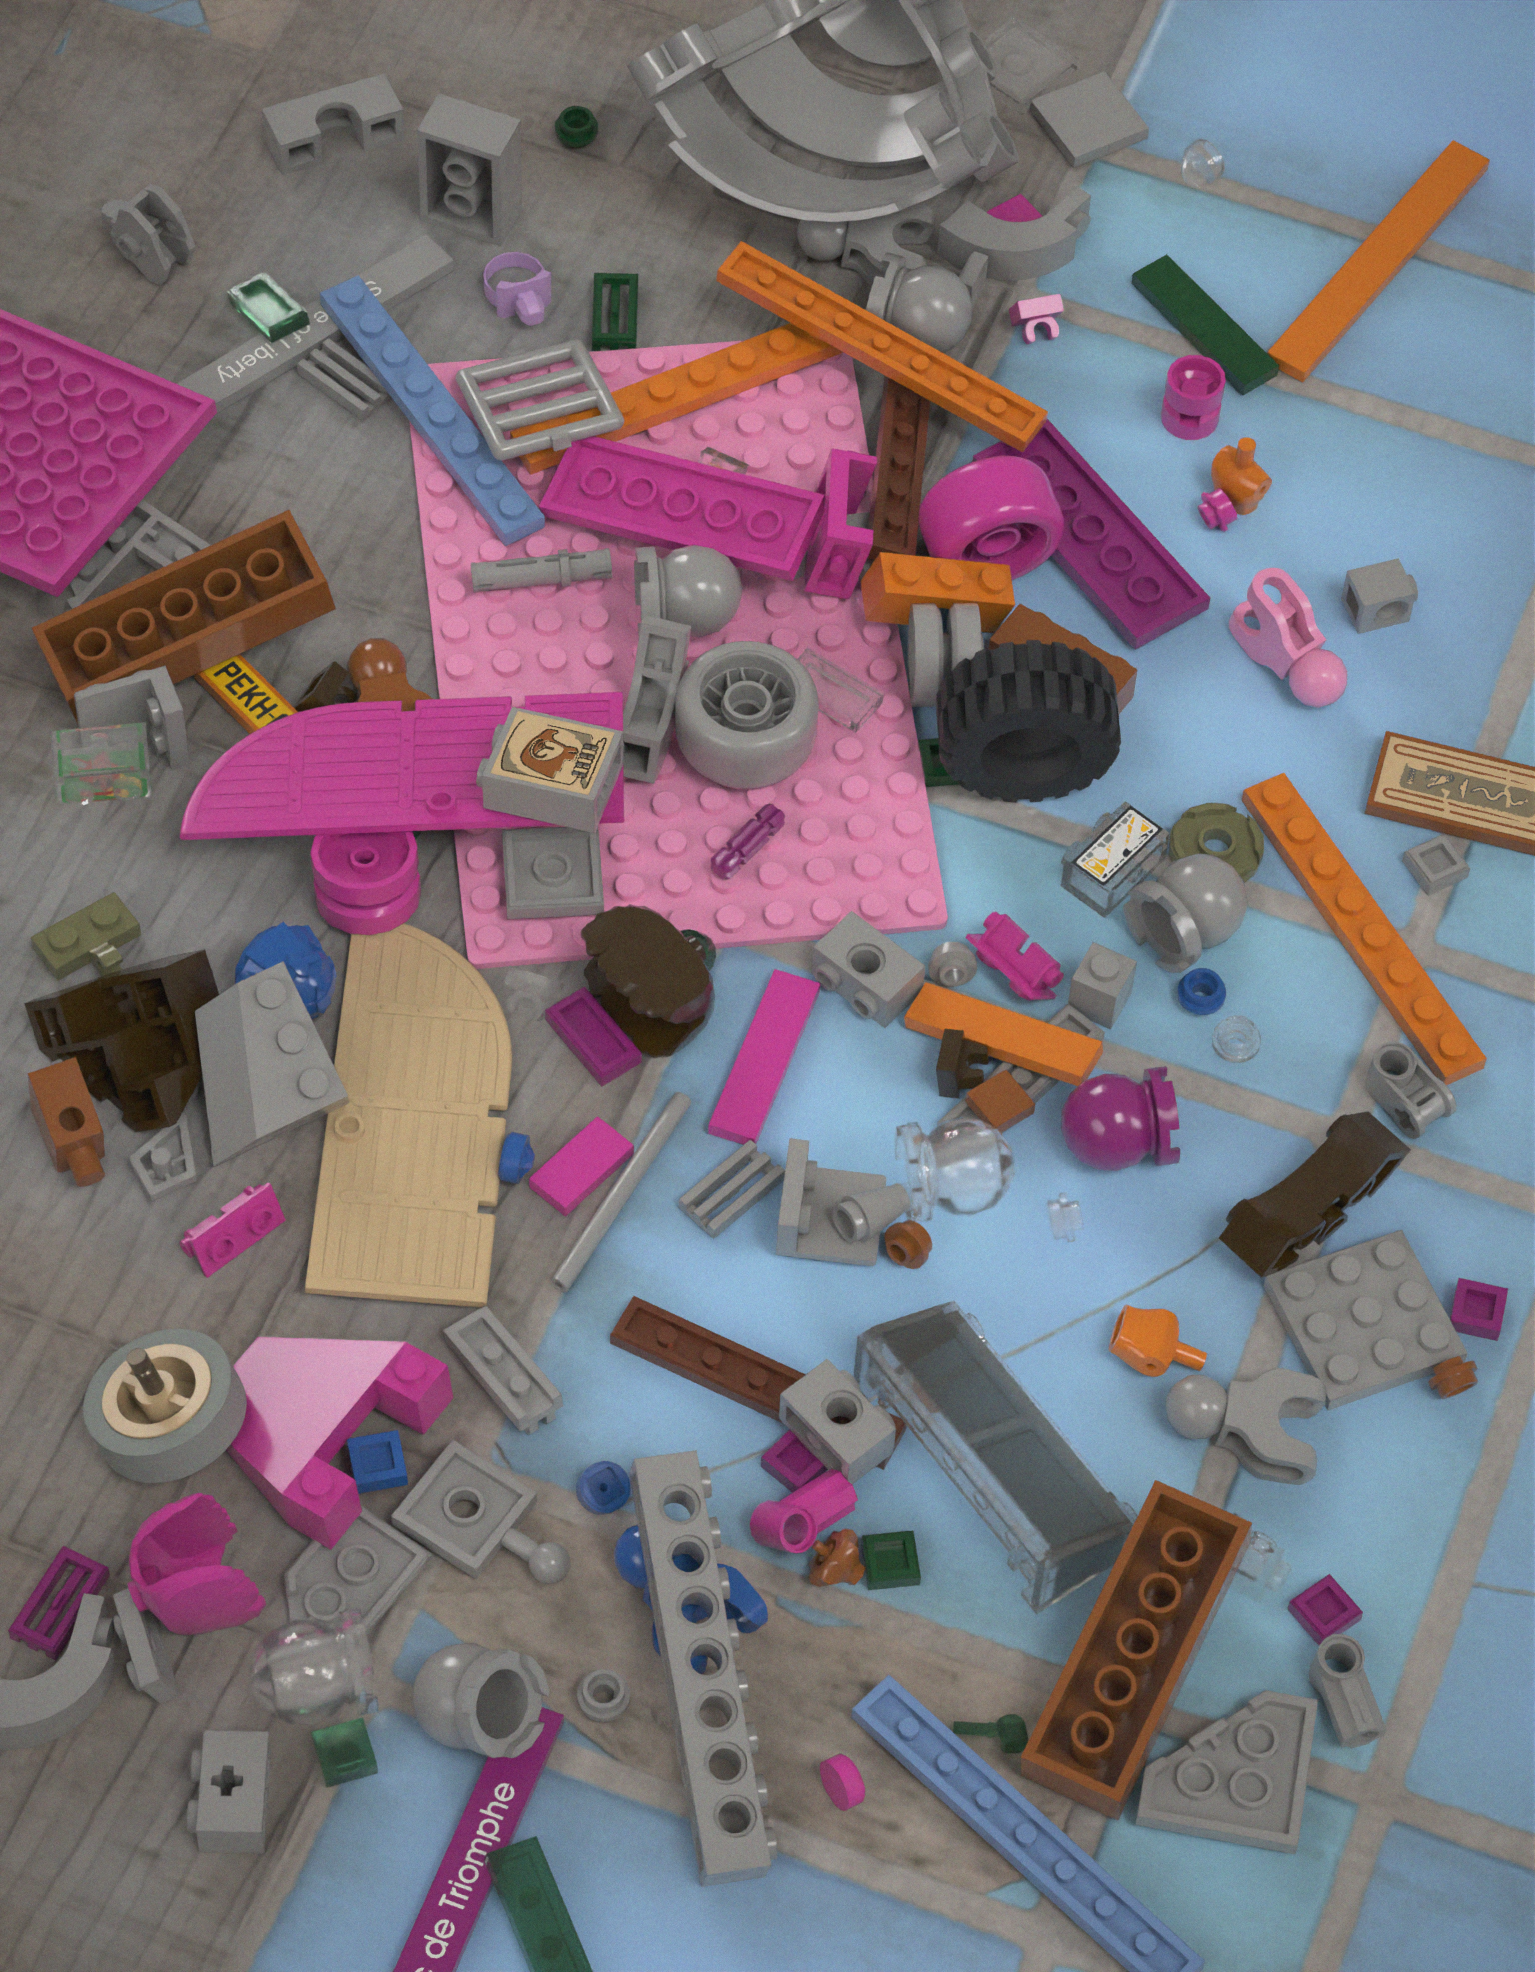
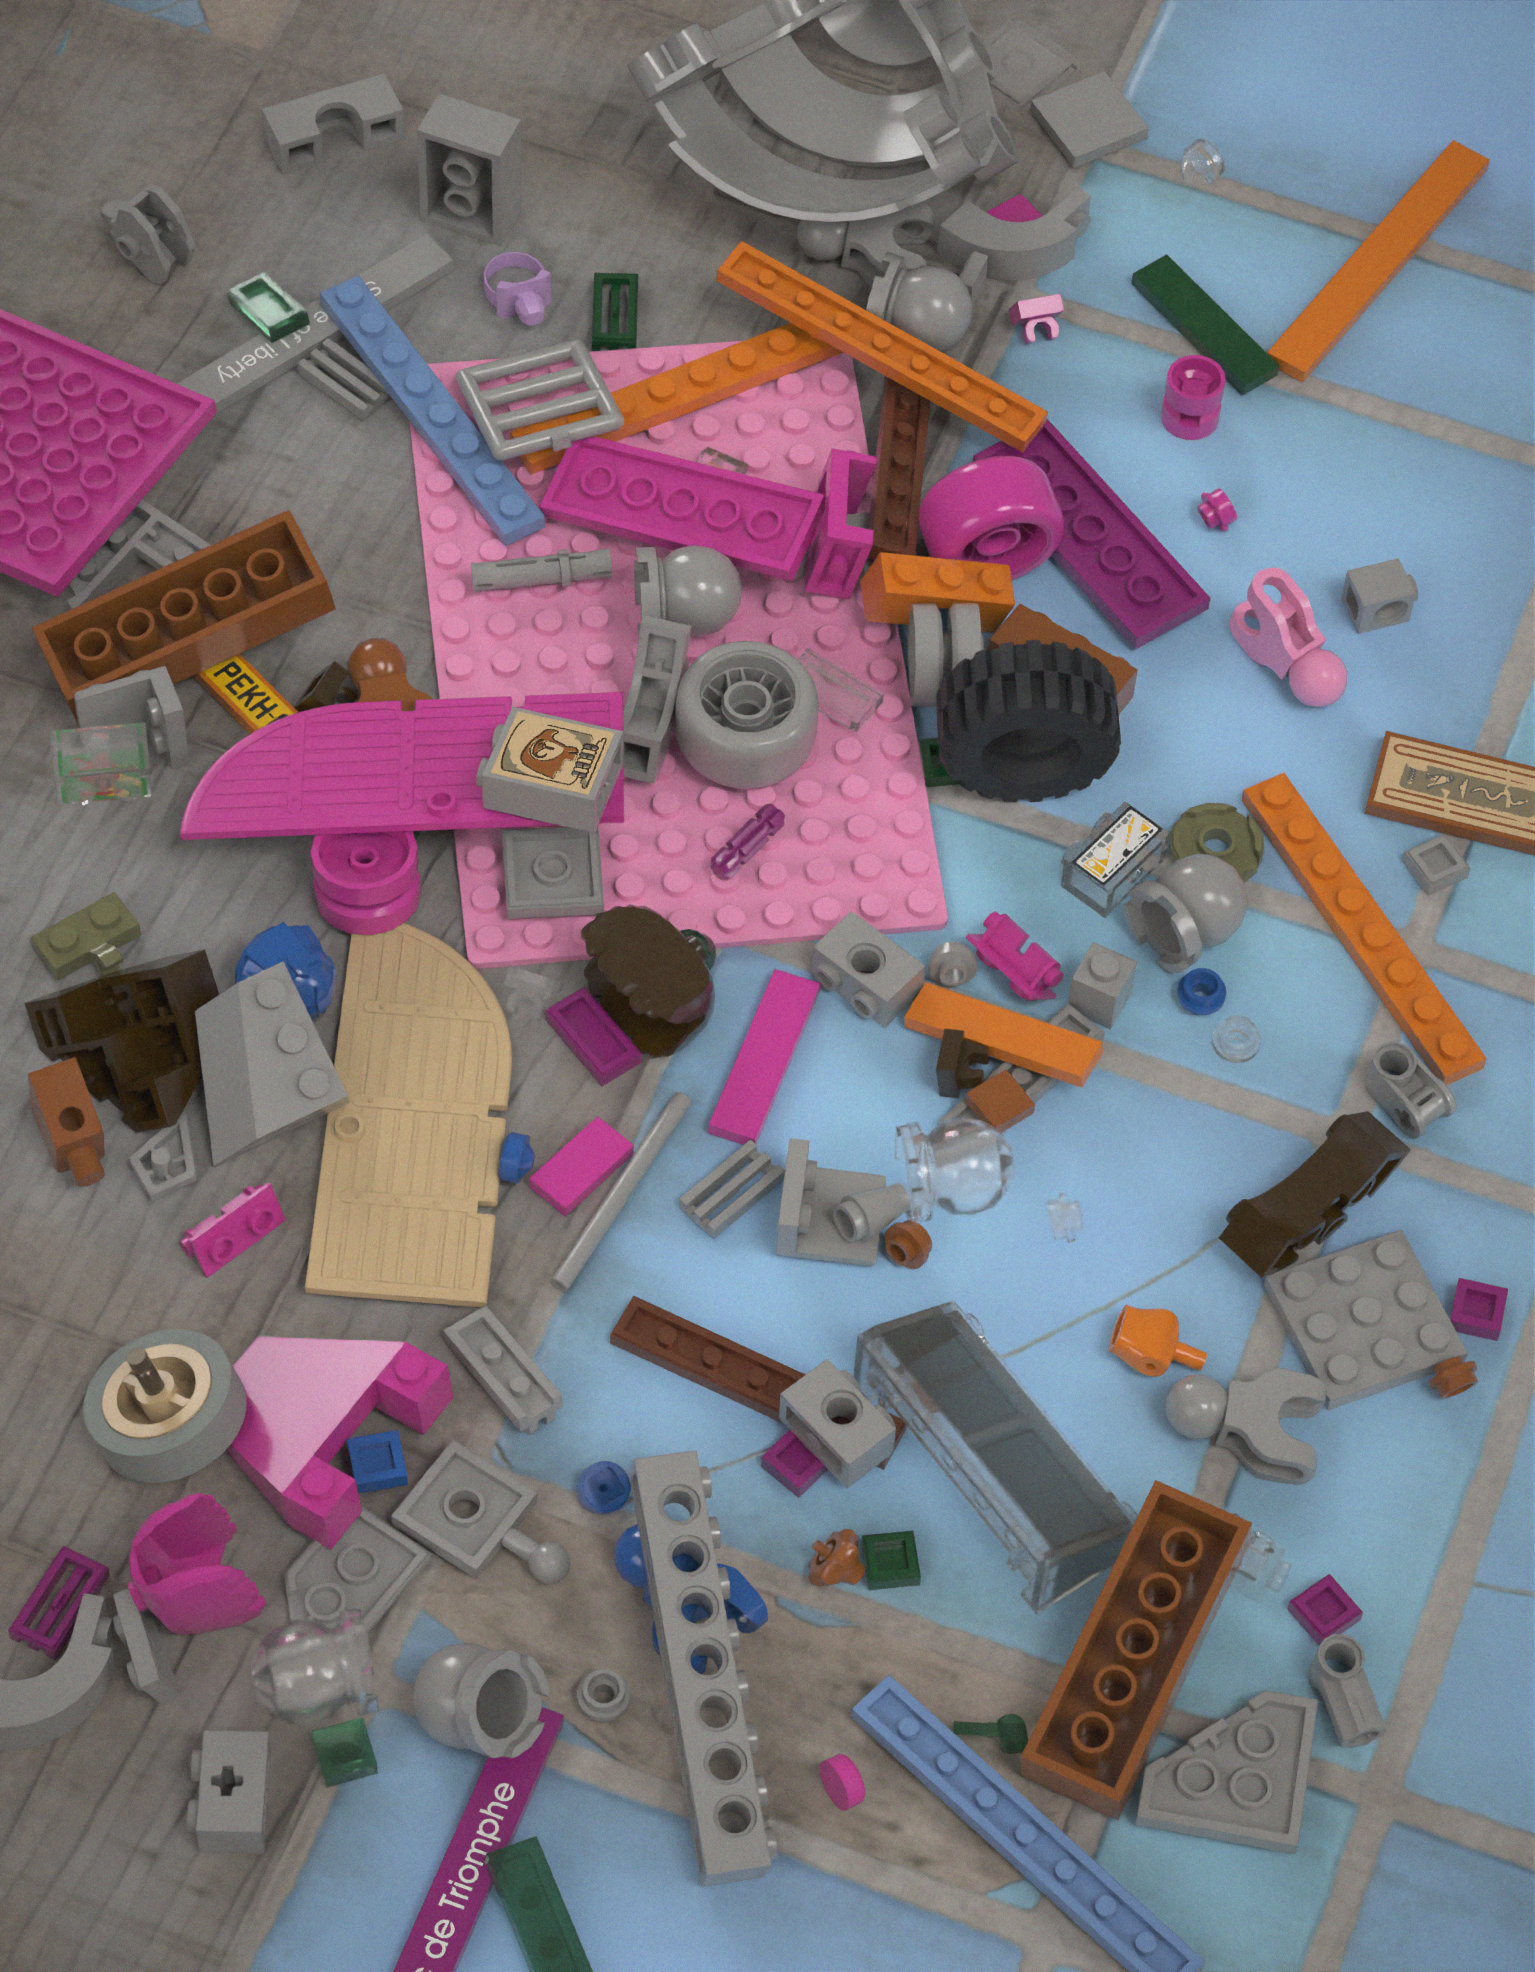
dark green plate [555,106,598,147] -> none
dark pink piece [750,1469,858,1553] -> none
magenta tile [1061,1066,1180,1171] -> none
orange piece [1211,437,1272,515] -> none

